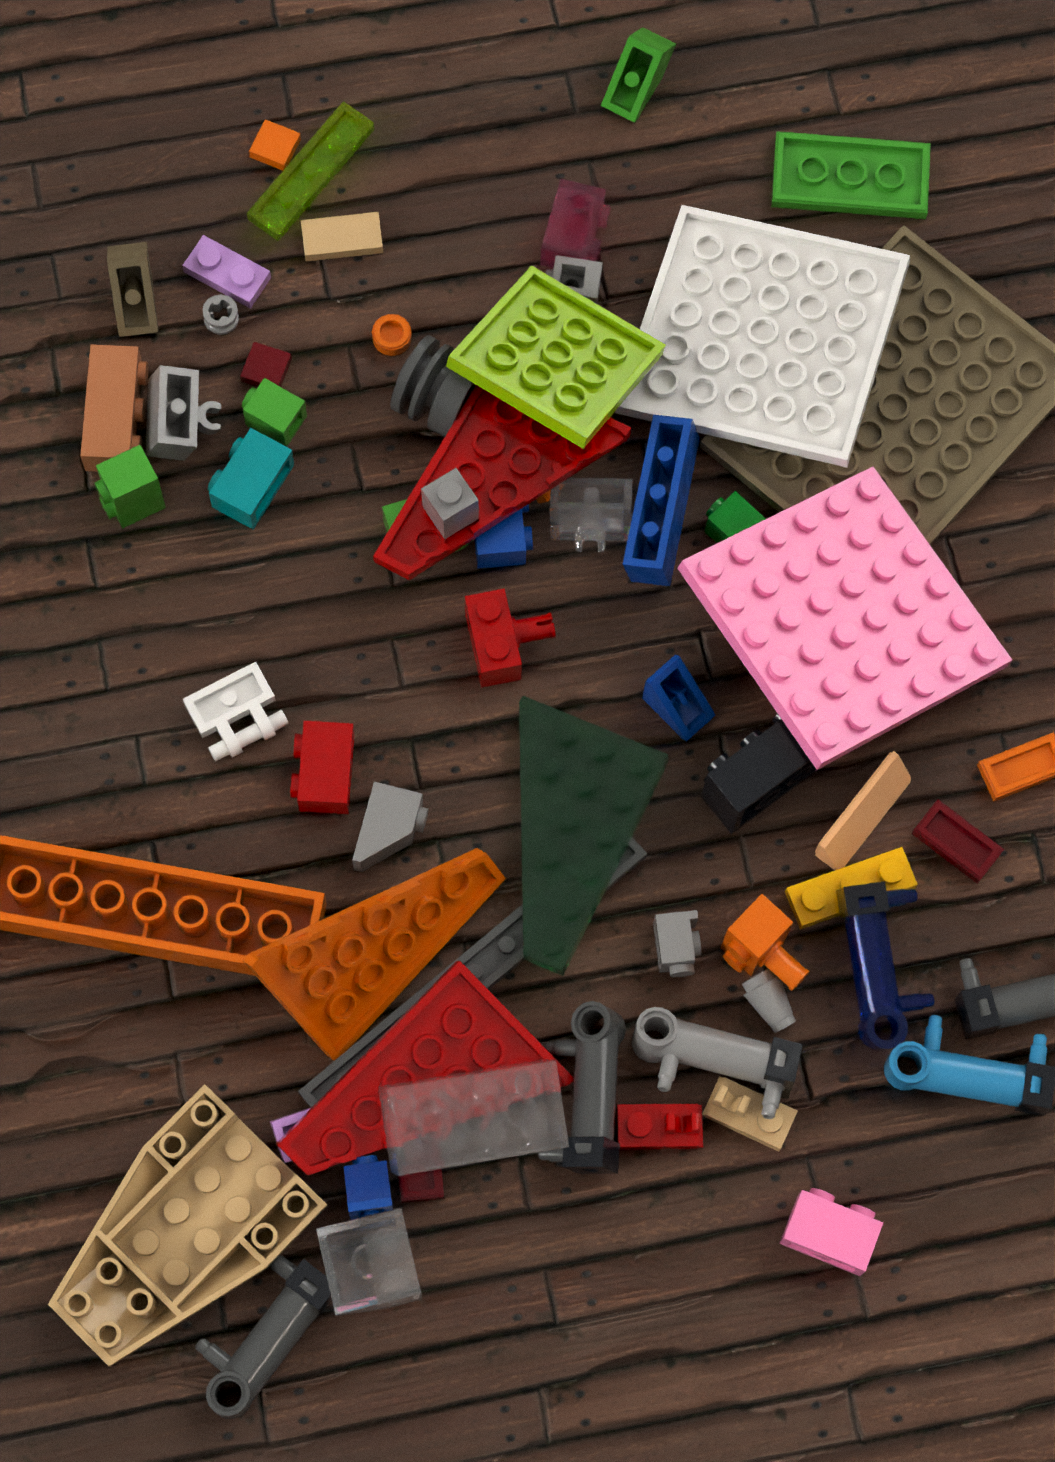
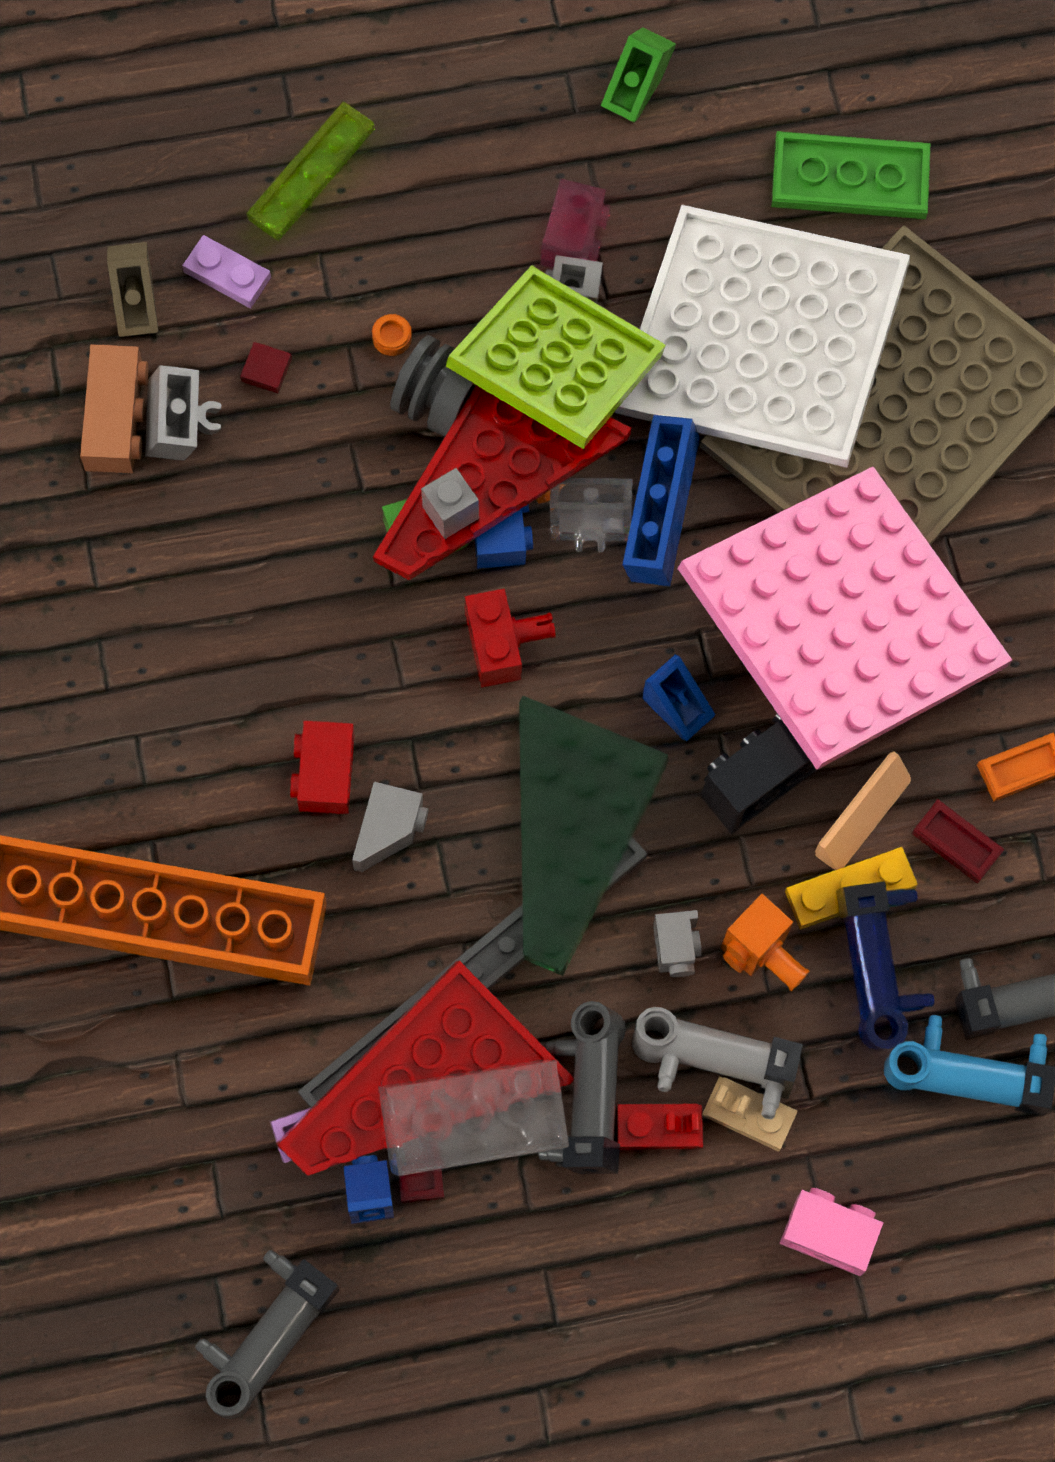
tan wedge [48,1084,328,1367] -> none
bright green brick [94,445,166,529] -> none
white plate [183,662,289,762] -> none
light grey bush [202,294,239,335] -> none
teal brick [208,428,294,530] -> none
bright green brick [242,378,307,447] -> none
orange wing [242,848,506,1061] -> none
orange tile [249,119,301,171] -> none
tan tile [301,212,383,262] -> none
clear slope [316,1208,422,1316] -> none
green brick [705,491,766,543] -> none
light grey cone [741,968,796,1033] -> none

